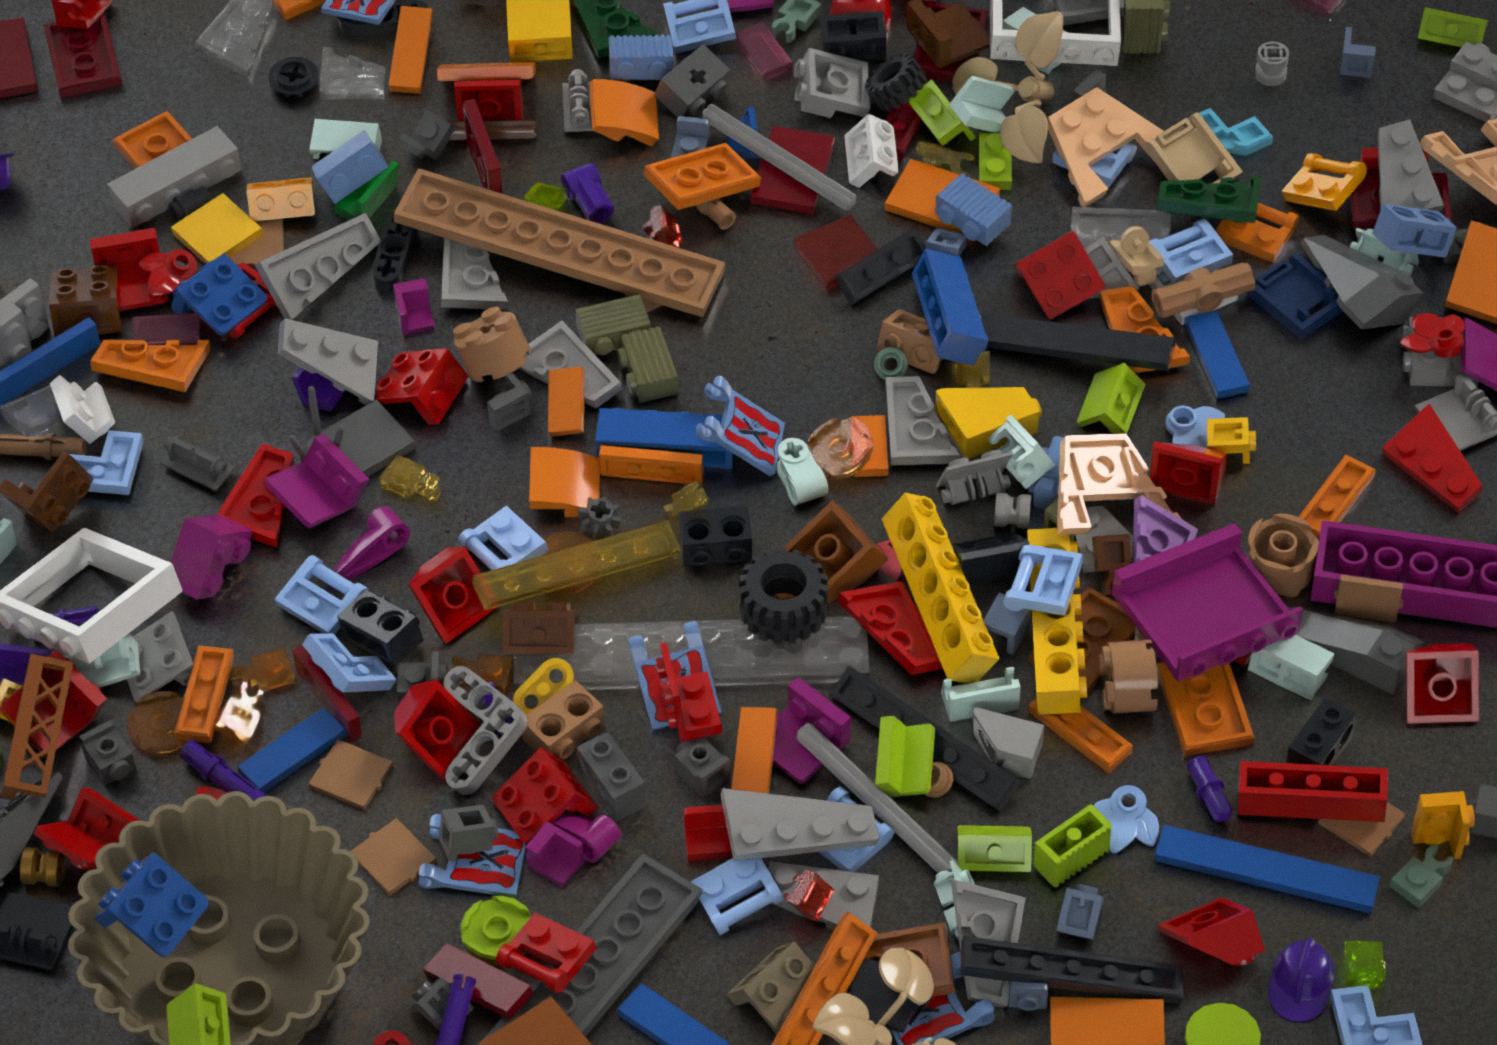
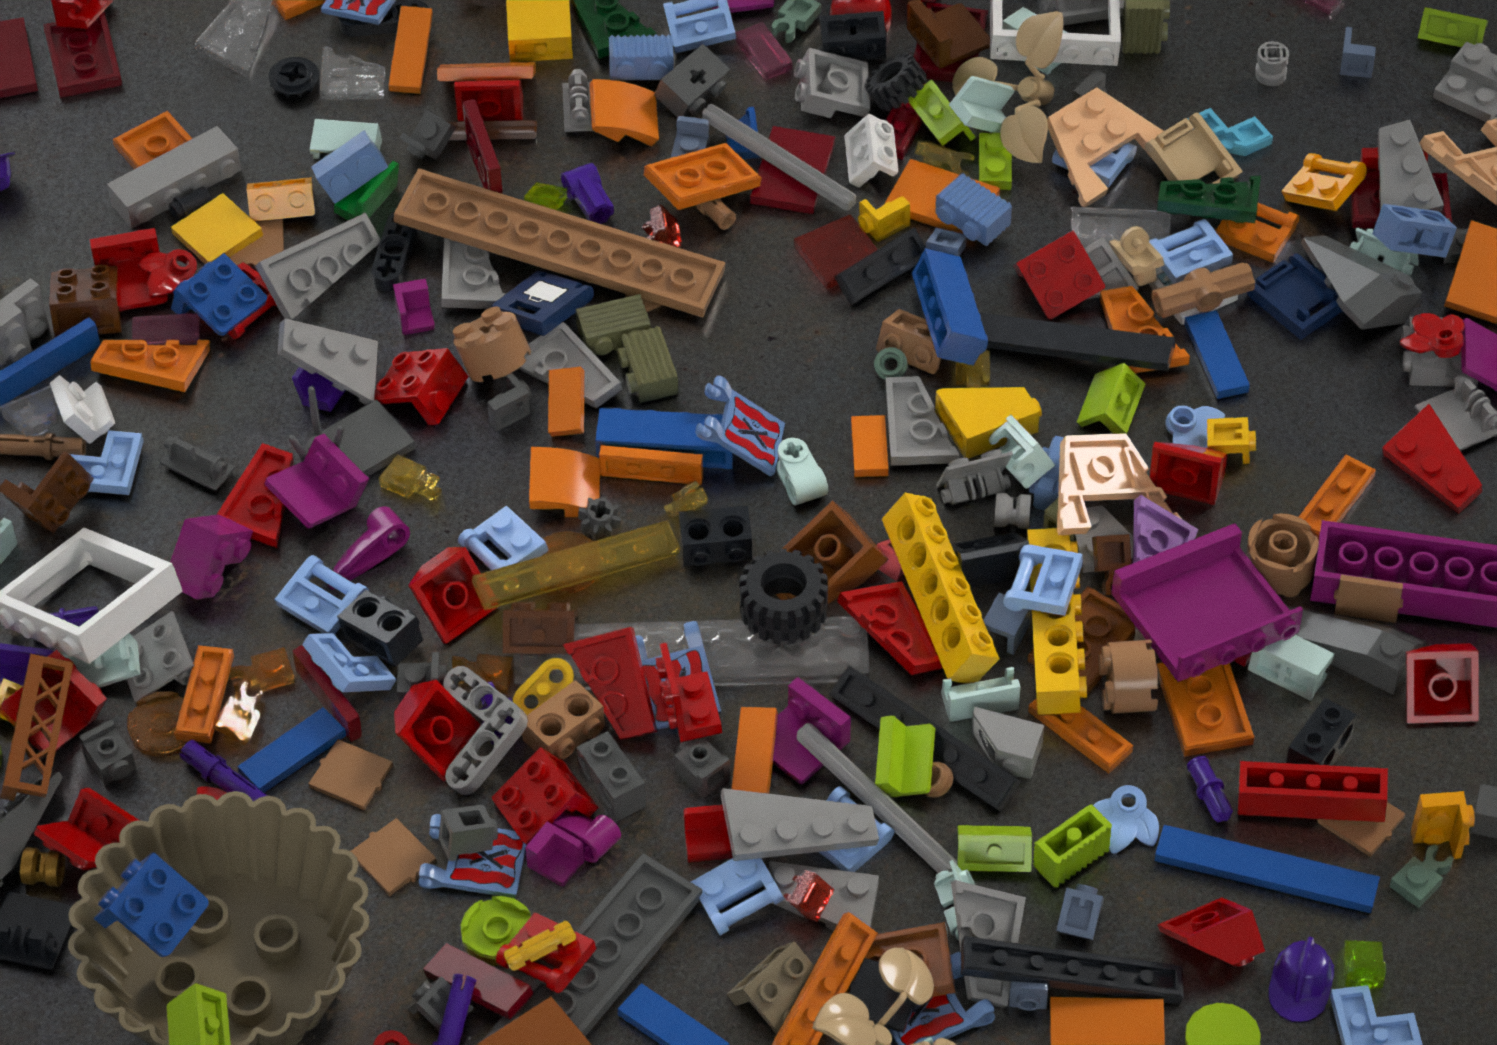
clear orange tile [807,417,874,479] -> none
none -> dark blue container [491,270,594,336]
none -> yellow axle [504,921,576,971]
none -> red wing [563,627,658,740]
none -> yellow bracket [858,196,910,242]

